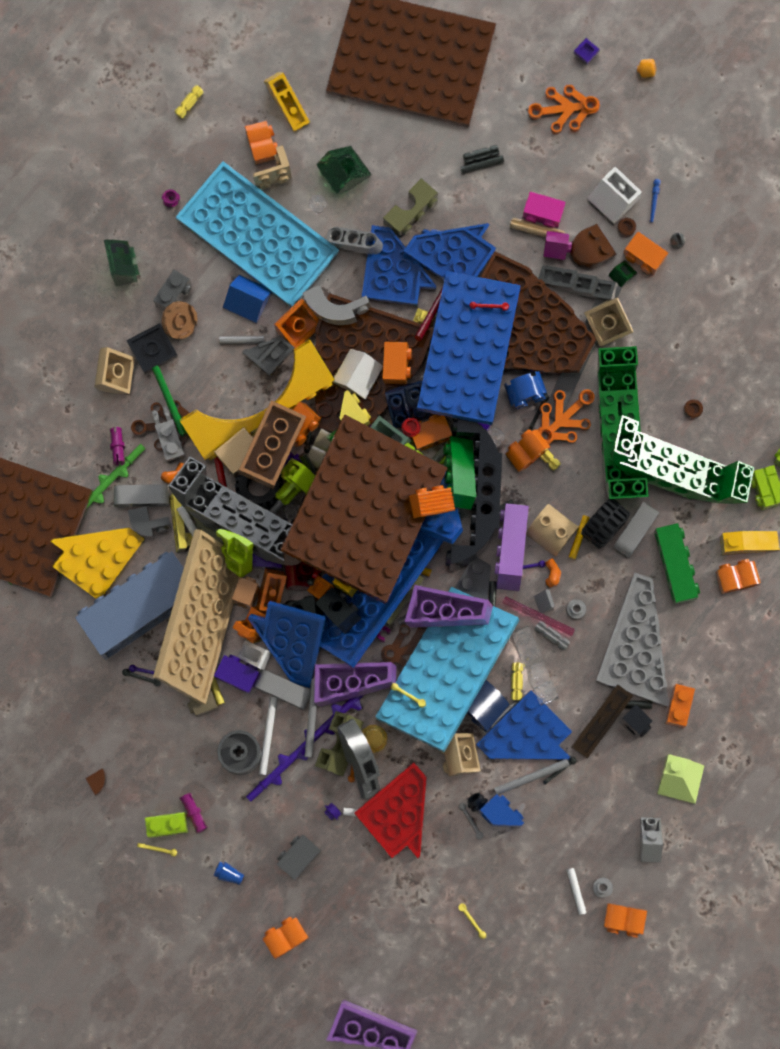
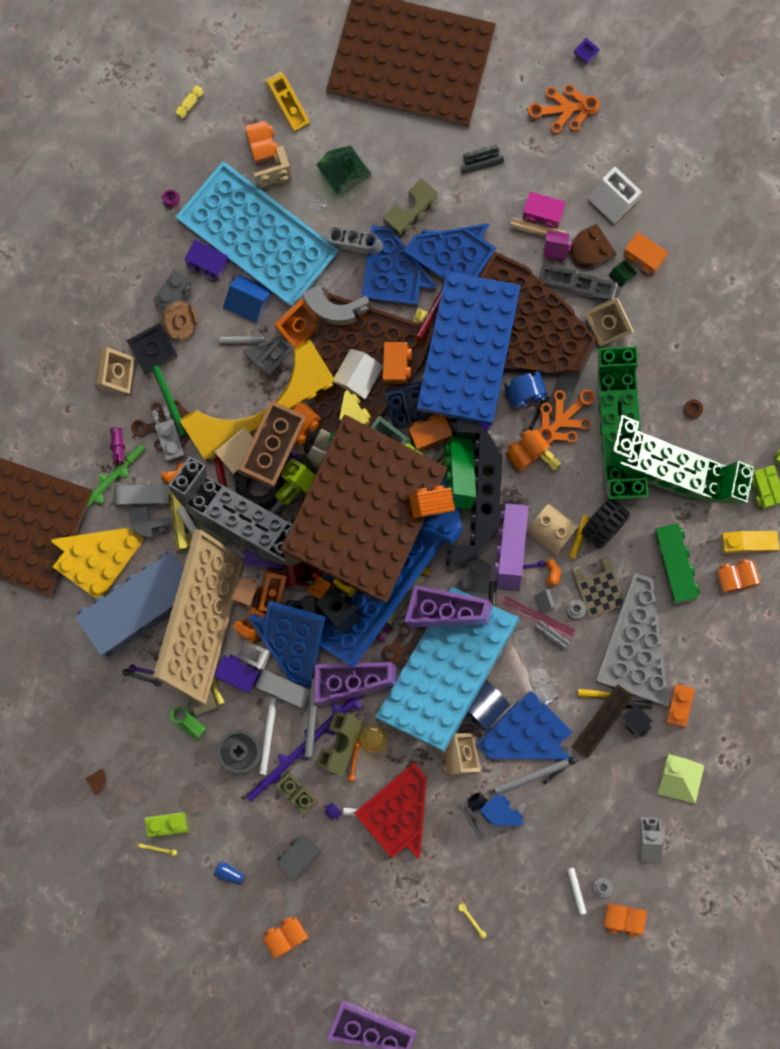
clear green slope [104,239,140,286] -> none
magenta pin [180,793,208,834] -> none
lime slope [216,529,253,578] -> none
dark grey slope [337,719,381,799] -> none
light yellow hinge [391,683,426,708] -> none
red plate [402,418,421,437] -> none
red hinge [469,302,509,311] -> none
light yellow axle [511,662,523,701] -> none
light grey beam [614,502,660,558] -> none
reddish brown tile [617,217,636,237] -> none
light orange piece [637,59,656,78] -> none
blue piece [650,179,661,223] -> none
dark grey hinge [670,233,686,249] -> none
none -> bright green piece [170,706,206,741]
none -> dark purple brick [184,240,229,280]
none -> olive slope [274,771,317,814]
none -> dark tan flag [572,557,624,618]
none -> yellow piece [578,689,611,699]

